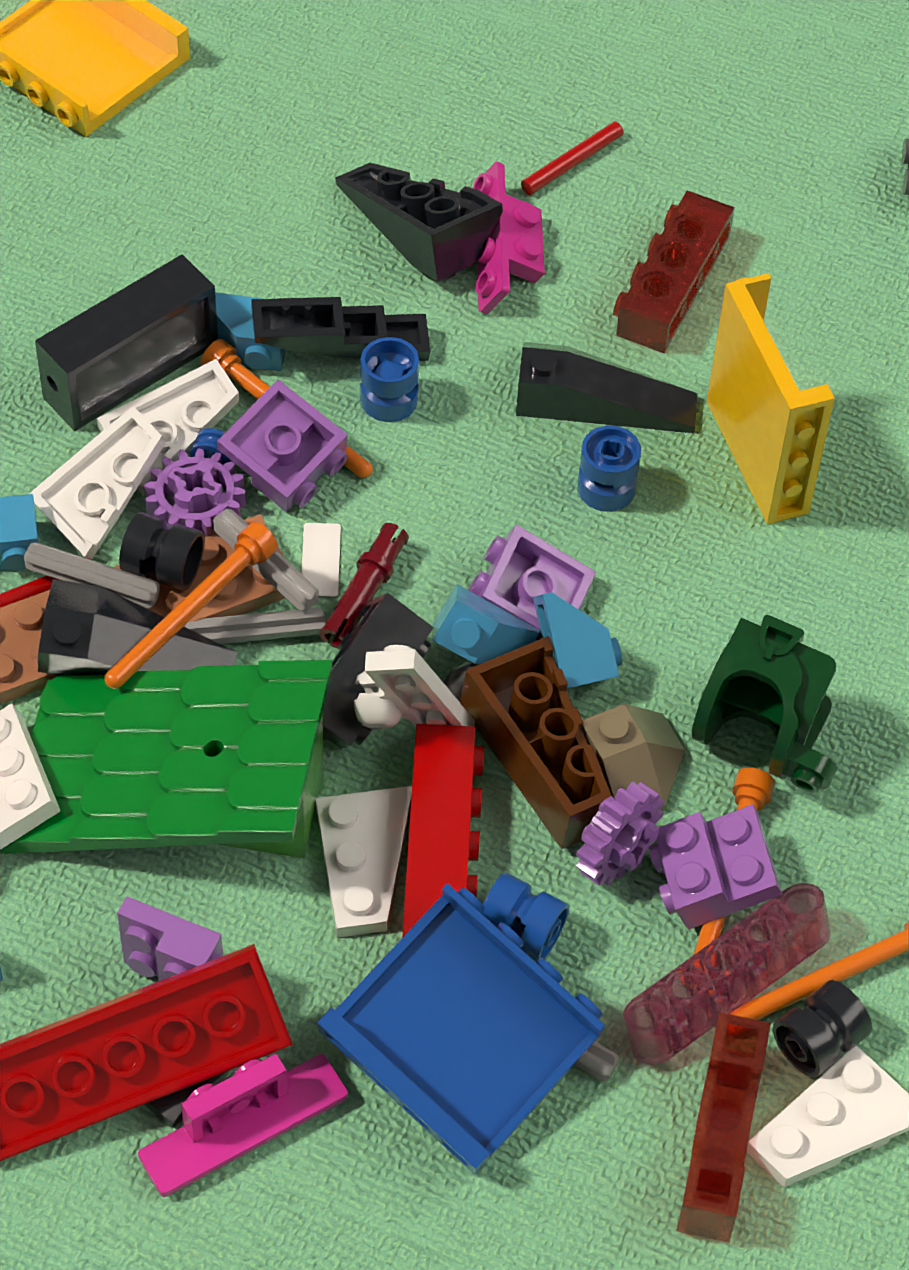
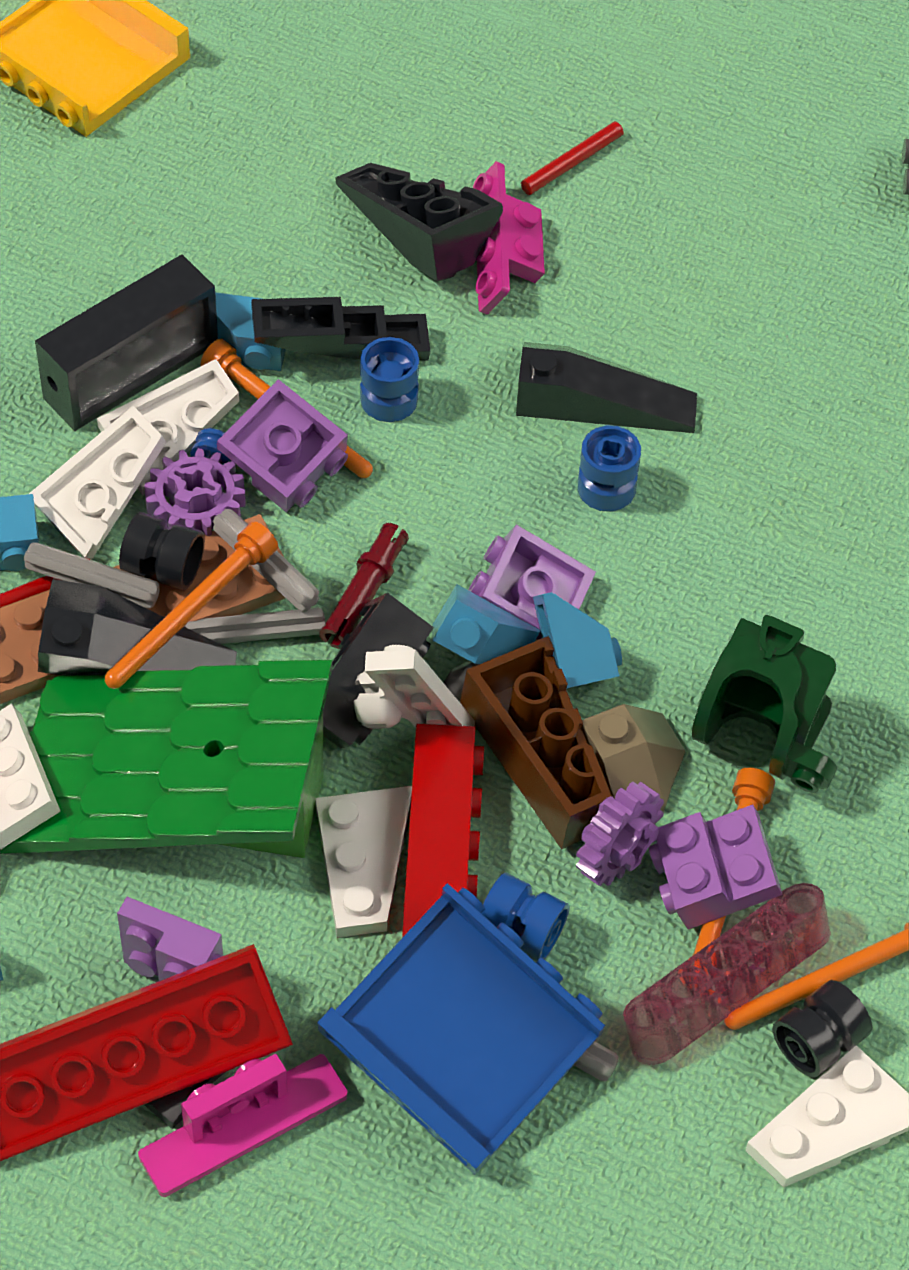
white sticker [302,523,341,597] -> none
clear red brick [613,190,735,353] -> none
clear red arch [676,1012,771,1243] -> none
yellow panel [706,273,835,524] -> none

